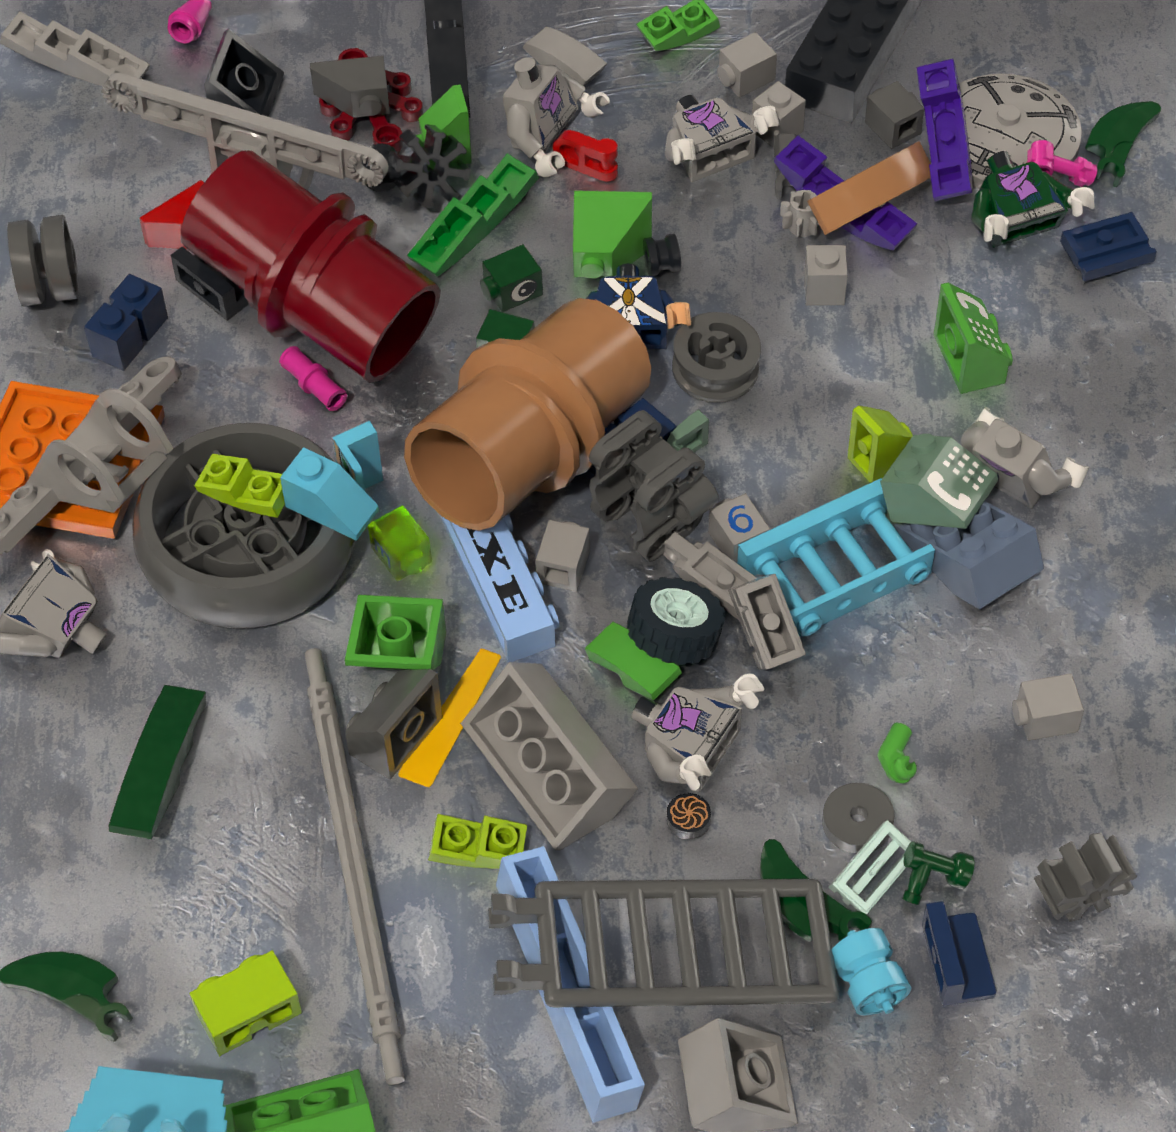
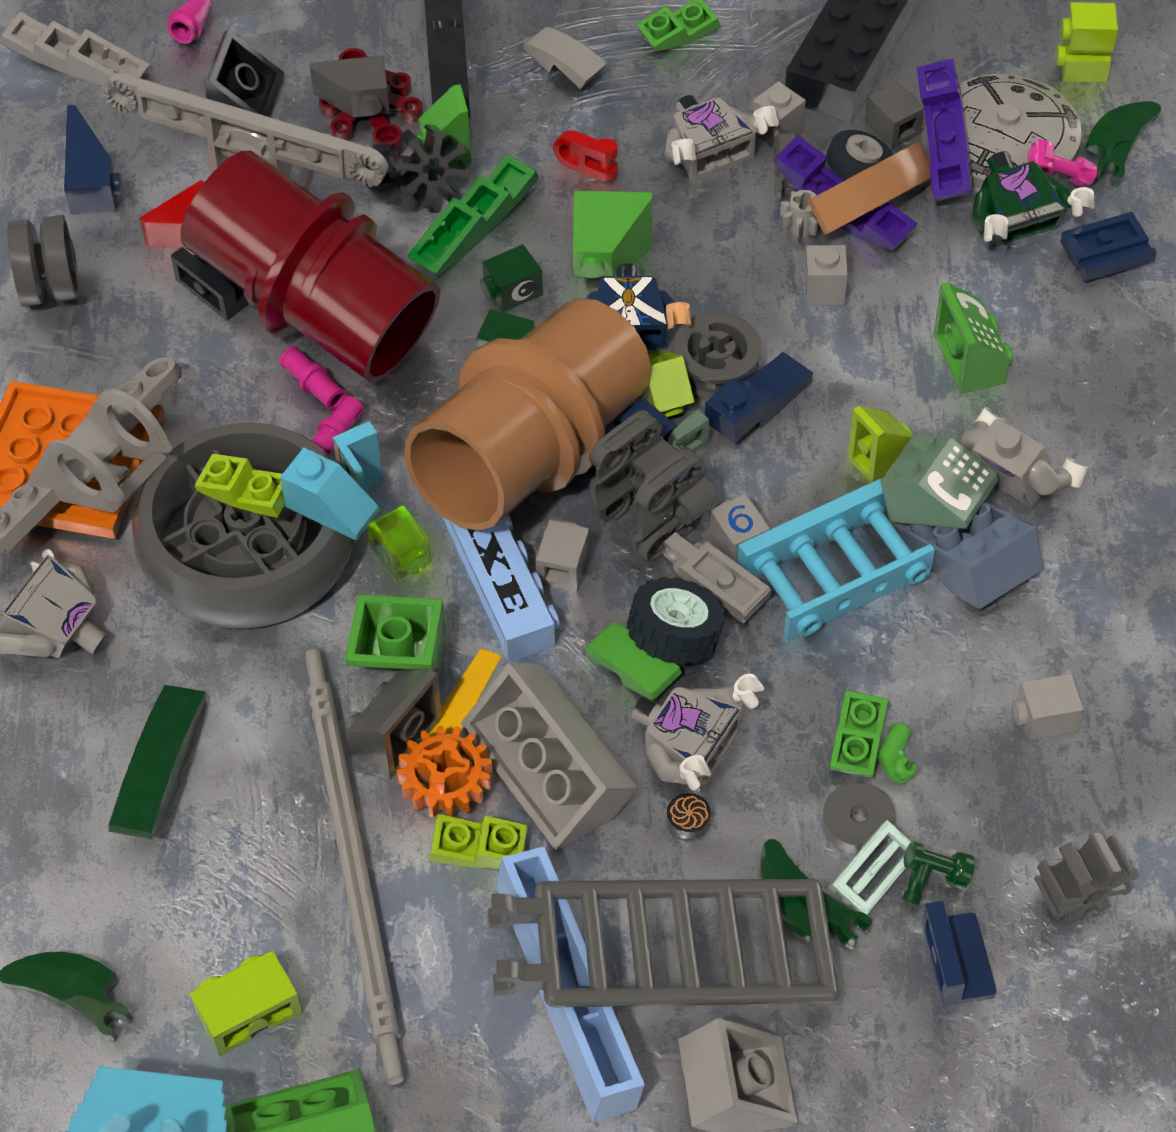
dark blue piece [84,273,168,371] -> none
light grey torso [503,57,610,177] -> none
black wheel [643,233,681,276] -> none
light grey brick [717,32,777,98] -> none
light grey brick [728,574,806,670] -> none
medium azure wheel [832,928,911,1016] -> none
none -> dark blue slope [64,105,123,214]
none -> dark pink pin [311,396,365,456]
none -> orange gear [397,726,493,818]
none -> lime slope [641,350,694,417]
none -> dark blue slope [705,352,813,444]
none -> black wheel [826,129,893,181]
none -> bright green slope [830,691,888,778]
none -> lime brick [1055,2,1118,83]

